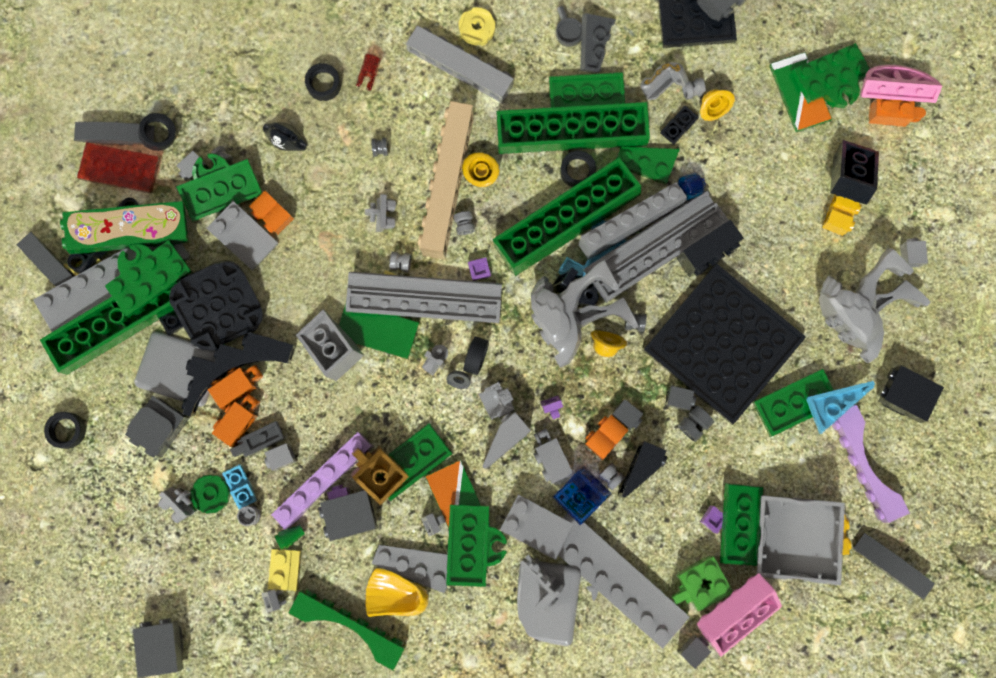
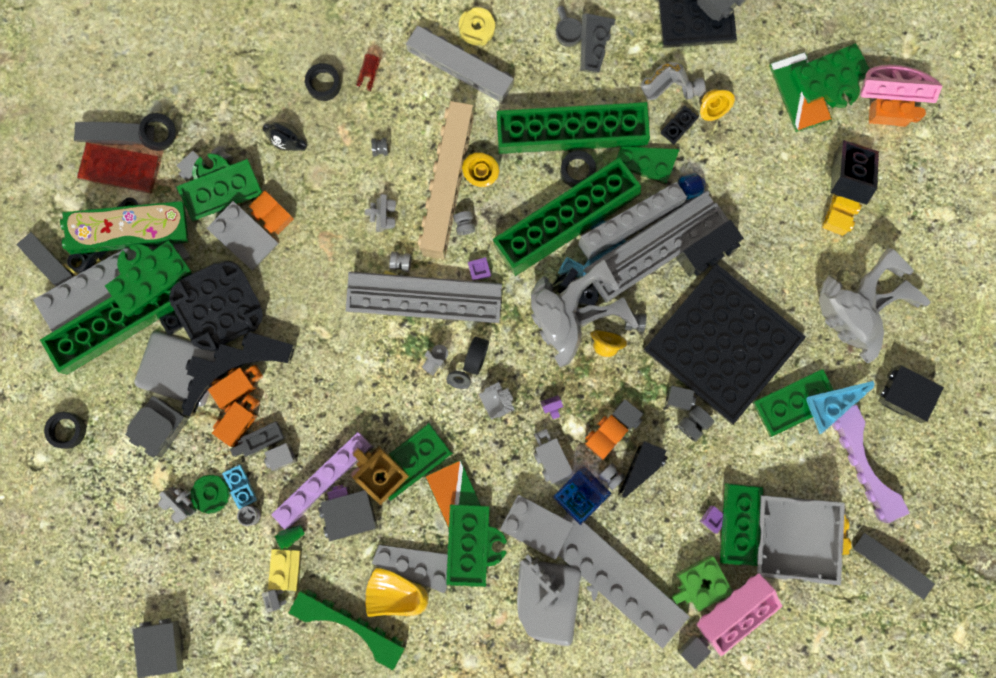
light grey slope [296,310,364,381] -> none
green tile [339,304,420,359] -> none
light grey tile [421,513,446,537] -> none
light grey slope [483,412,531,470] -> none
green plate [549,72,625,108] -> none
light grey brick [900,238,928,267] -> none

